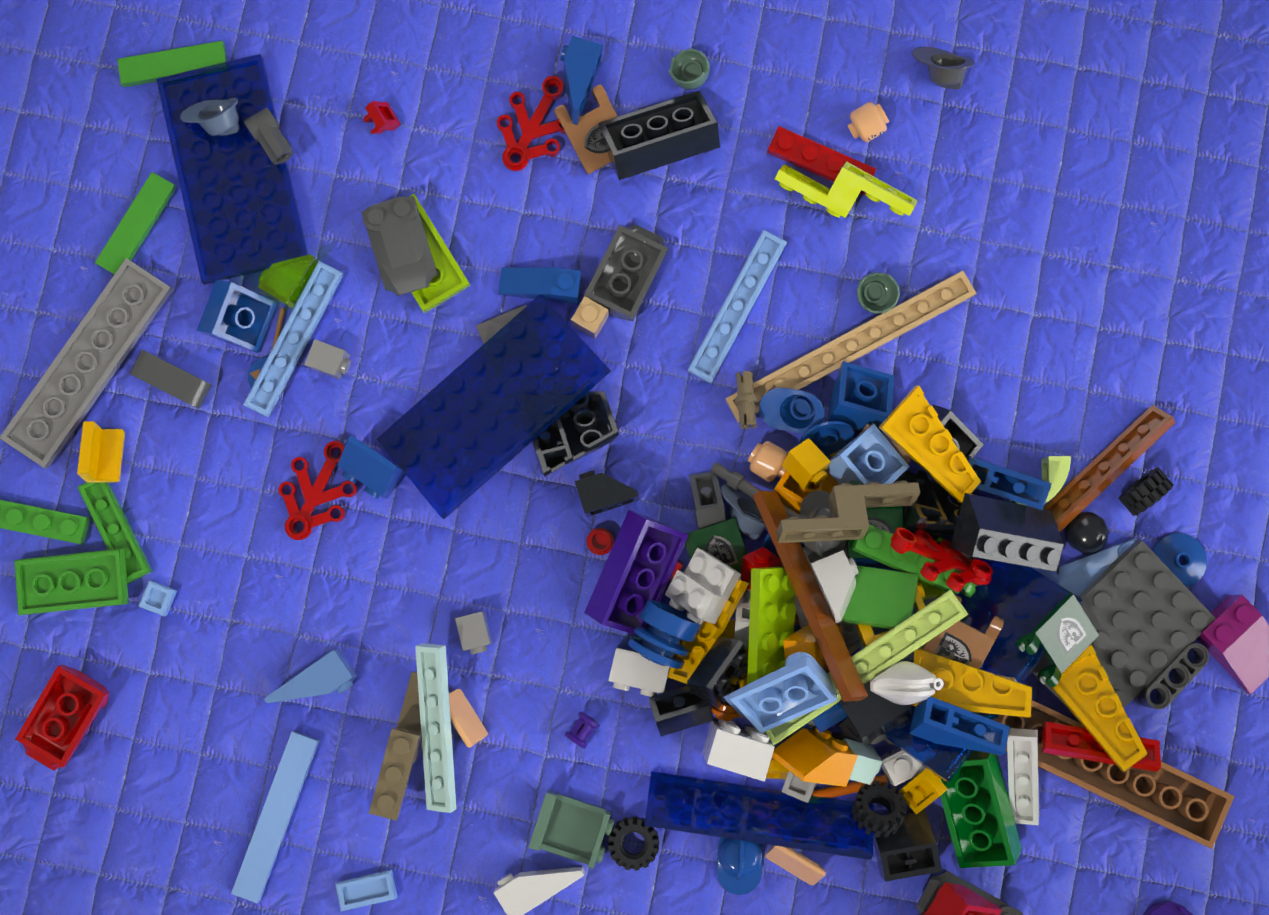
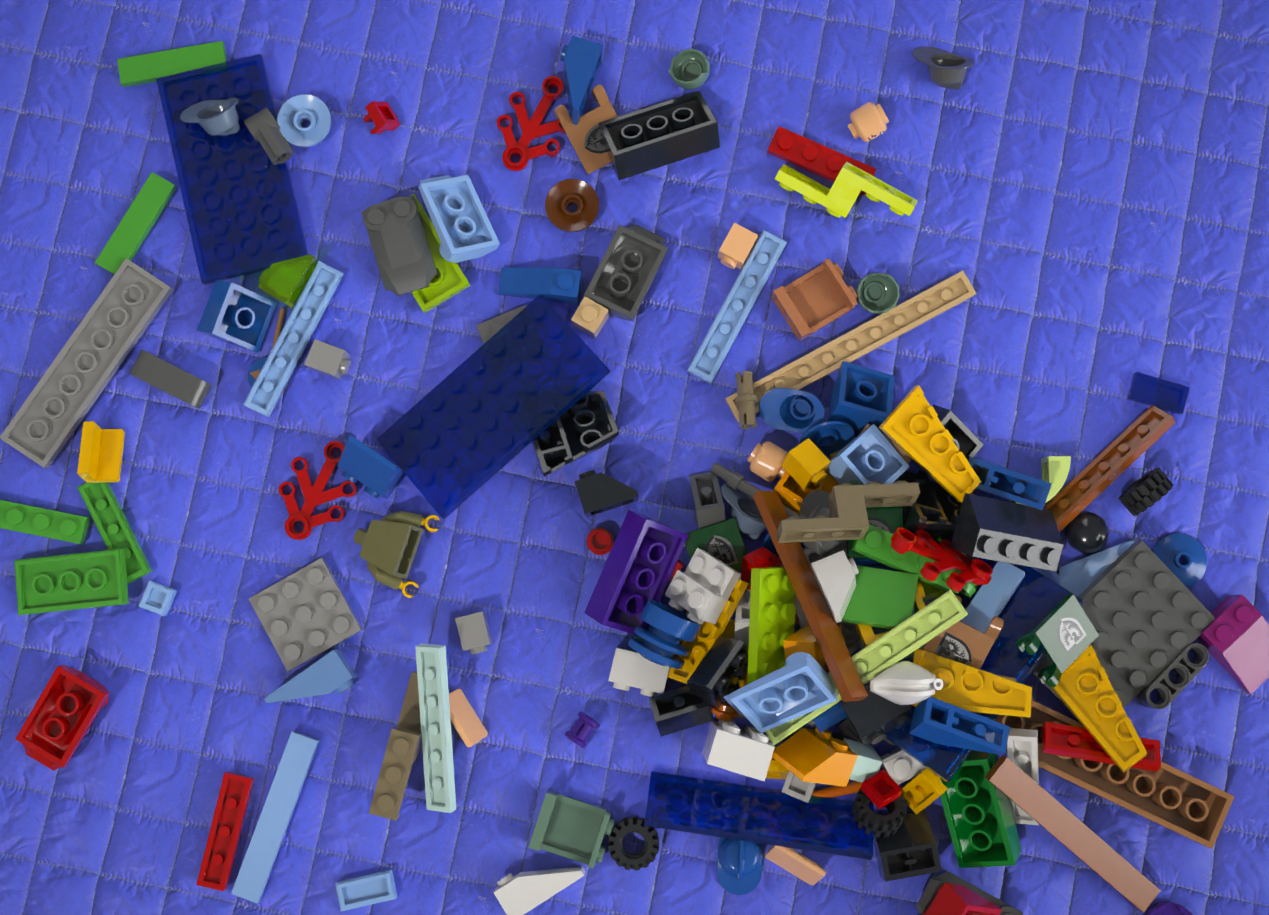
none -> red plate [196,771,254,891]
none -> light grey plate [249,558,363,672]
none -> light blue dish [277,94,331,147]
none -> olive torso [354,511,440,598]
none -> light blue slope [418,175,500,263]
none -> reddish brown dish [545,179,599,232]
none -> light nougat brick [717,223,758,269]
none -> nougat panel [771,258,858,342]
none -> red plate [860,769,903,809]
none -> light blue tile [960,561,1025,633]
none -> tile [985,755,1161,913]
none -> clear blue tile [1127,372,1190,415]

